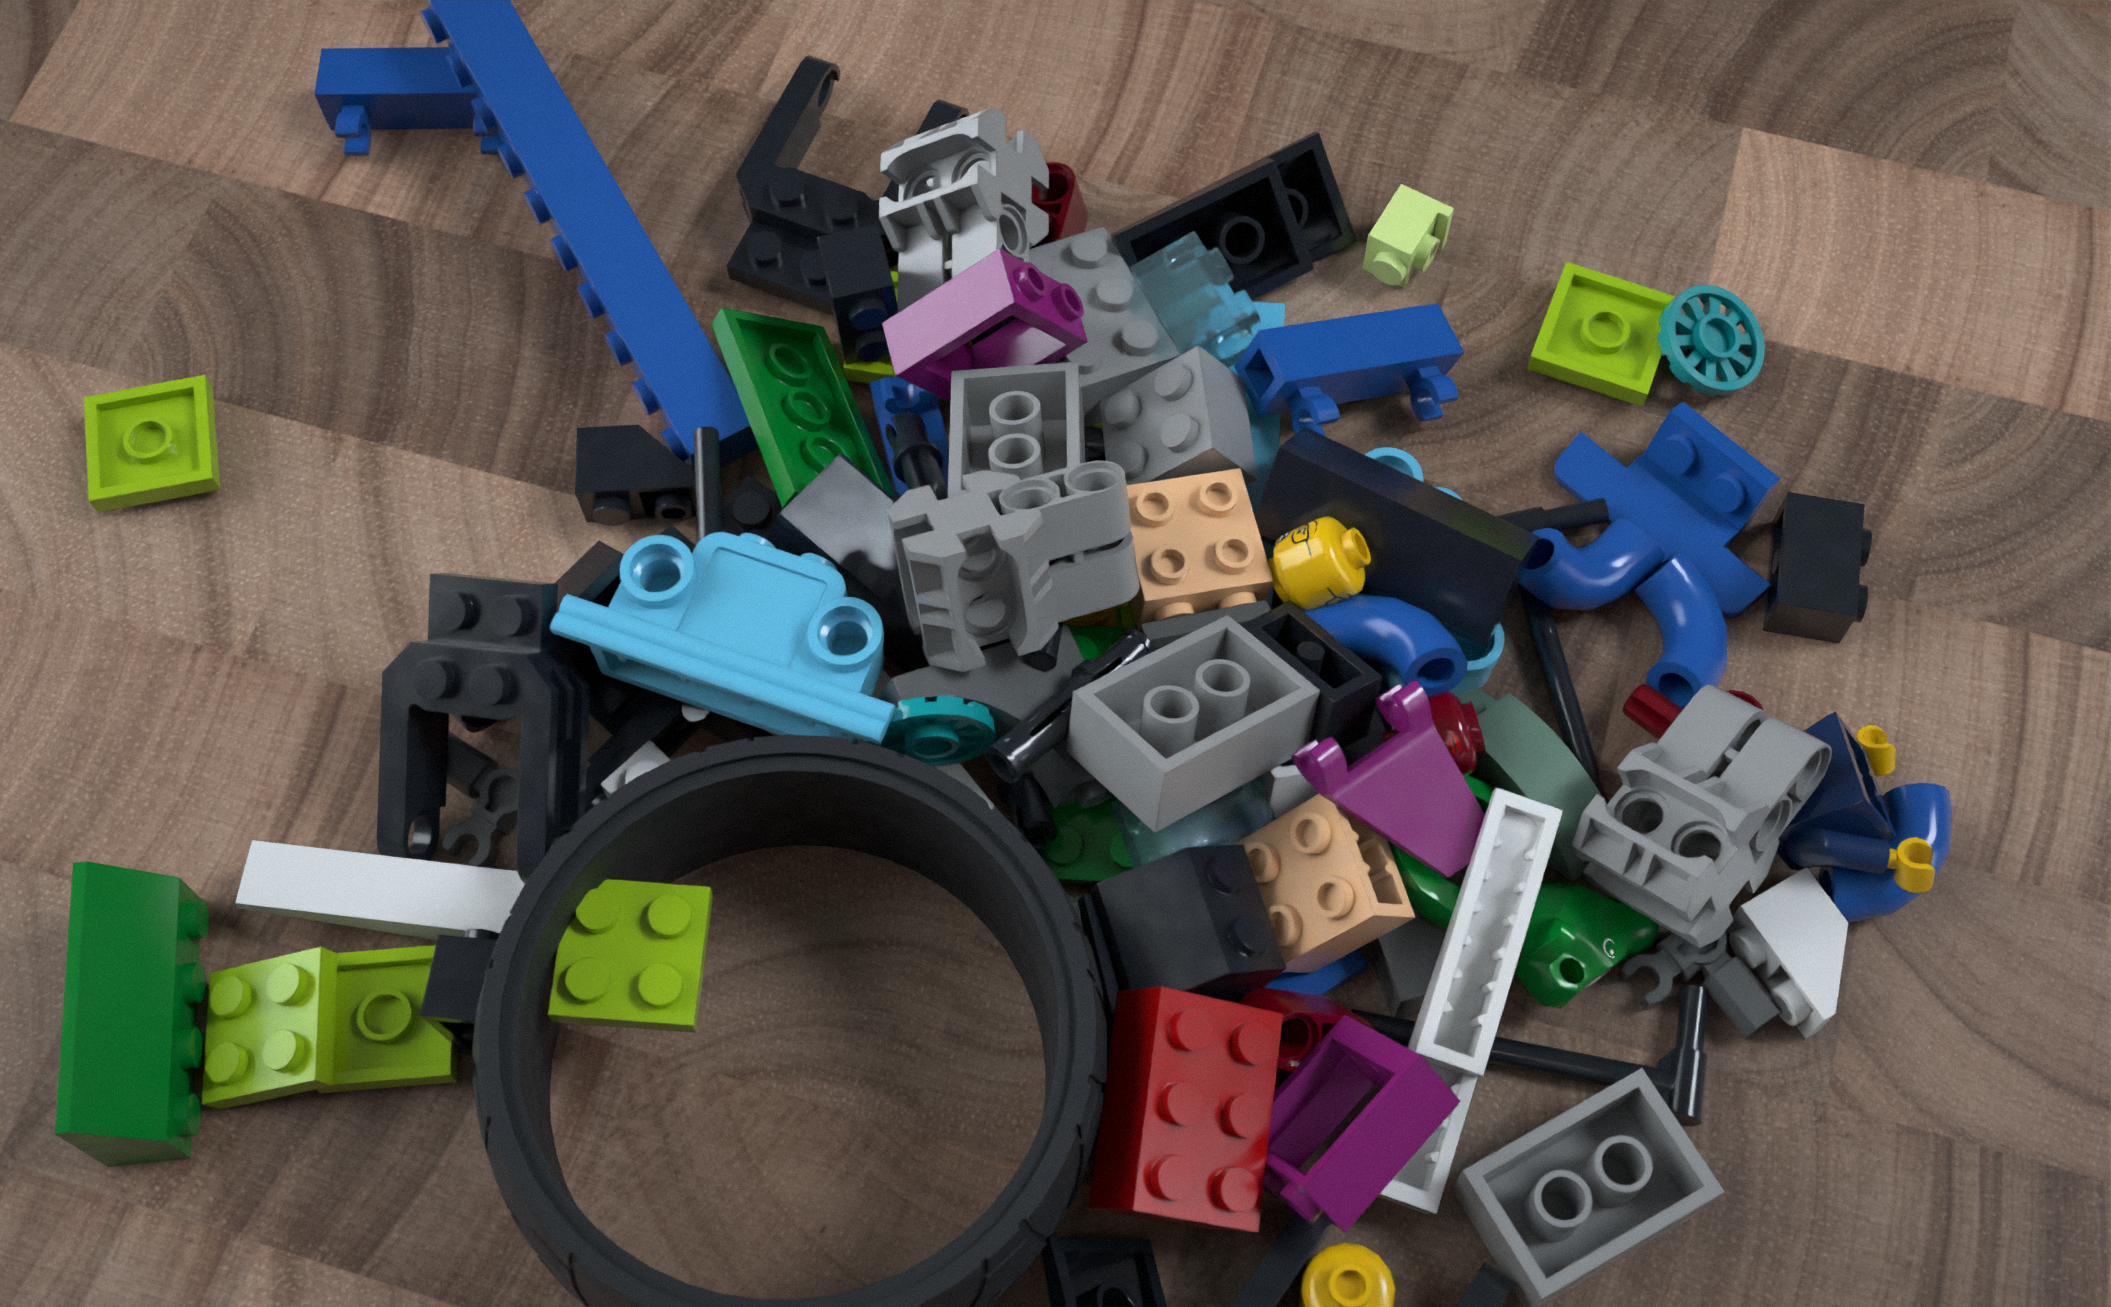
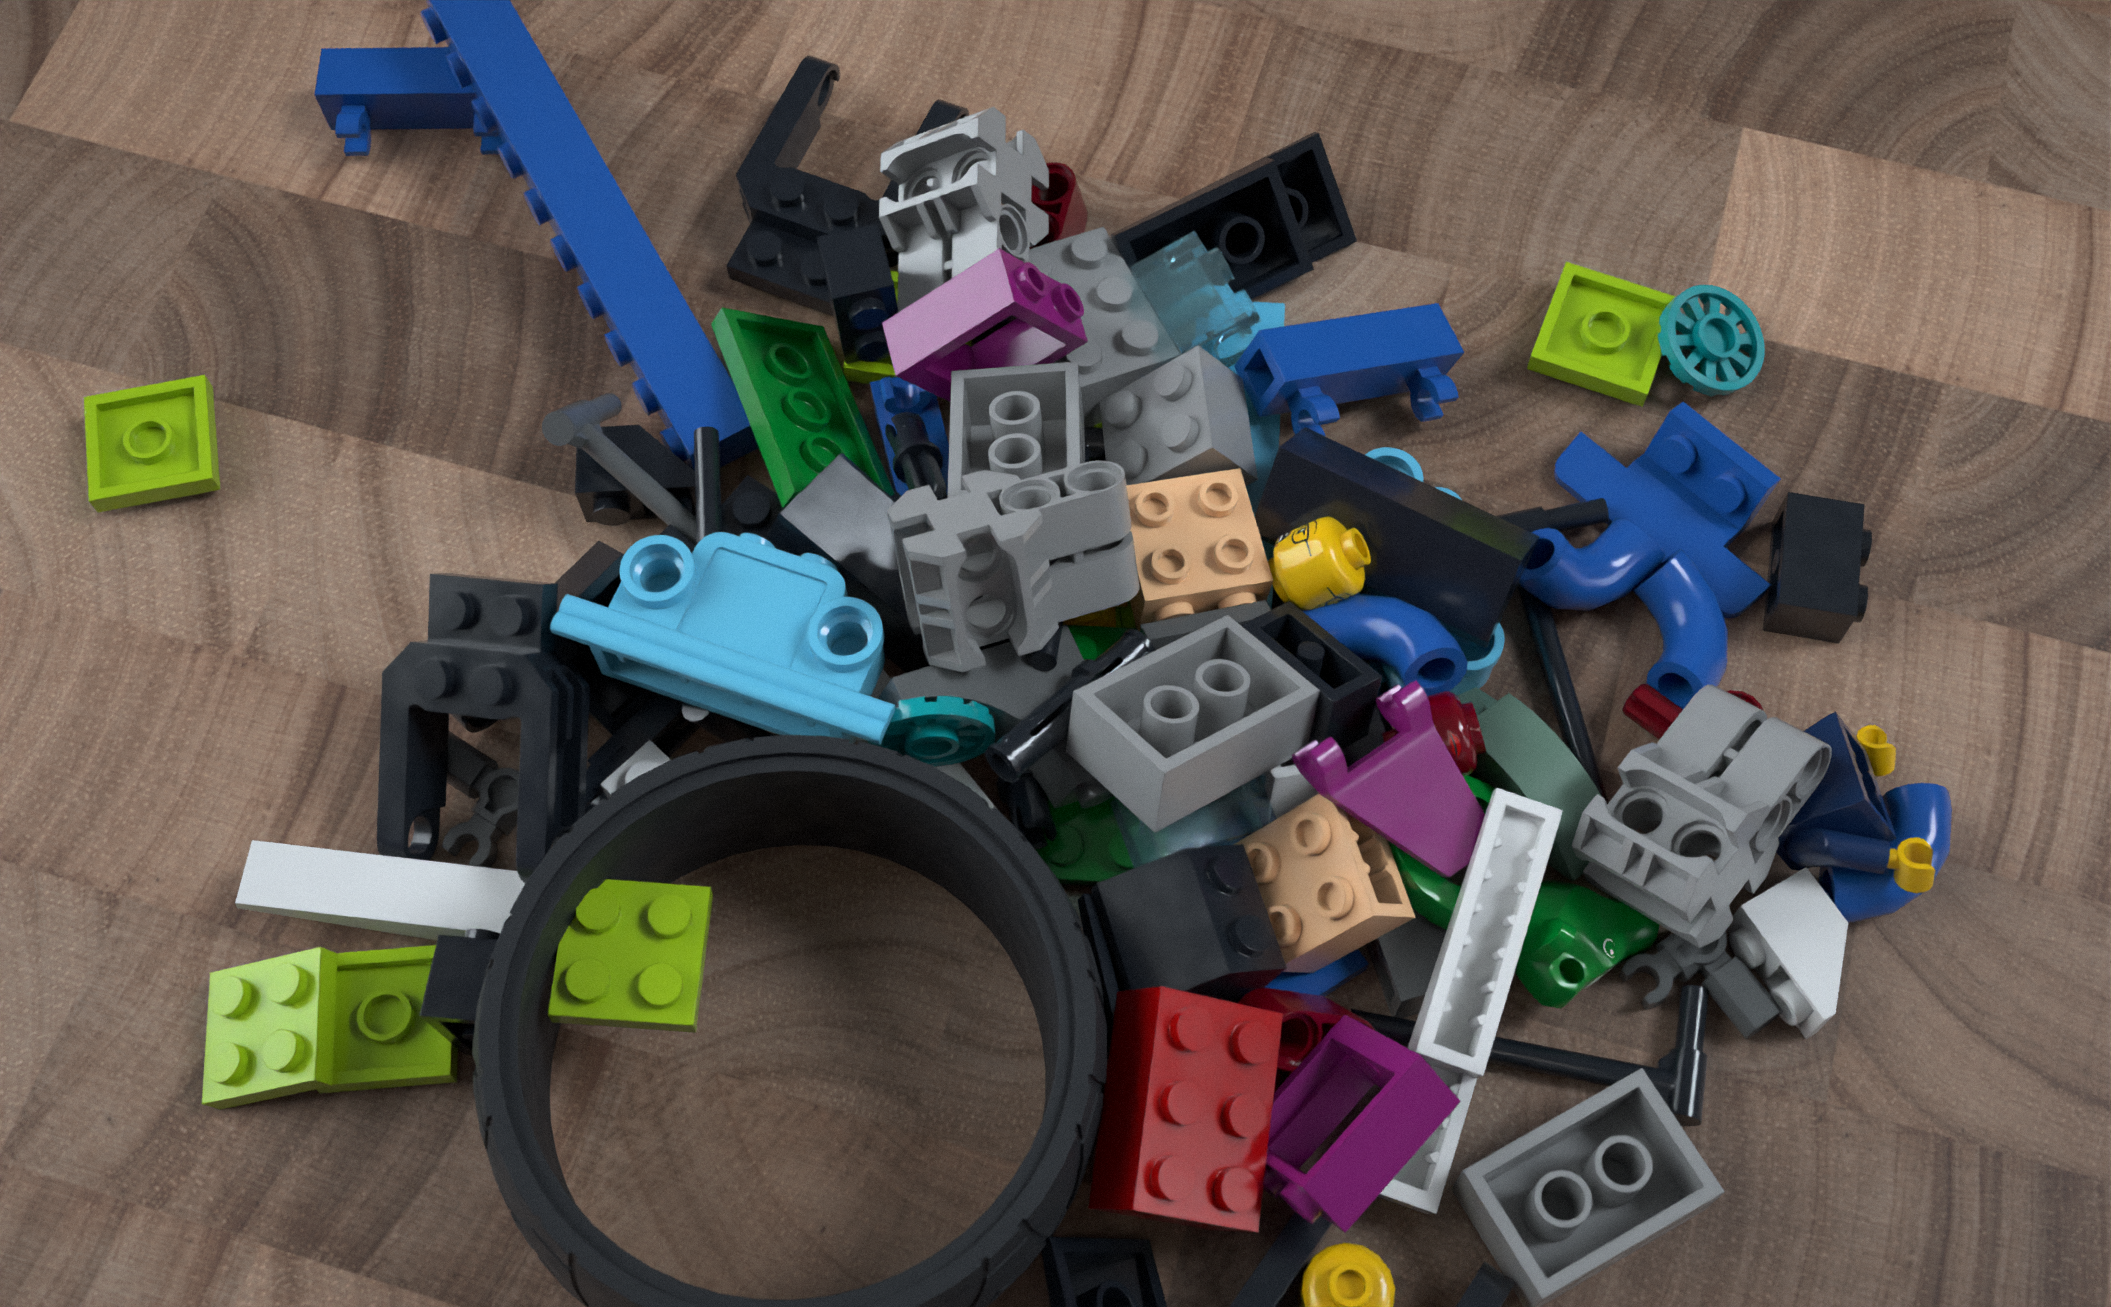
green slope [54,861,209,1167] -> none
yellowish green brick [1362,184,1454,288] -> none
none -> dark grey bar [542,393,697,546]

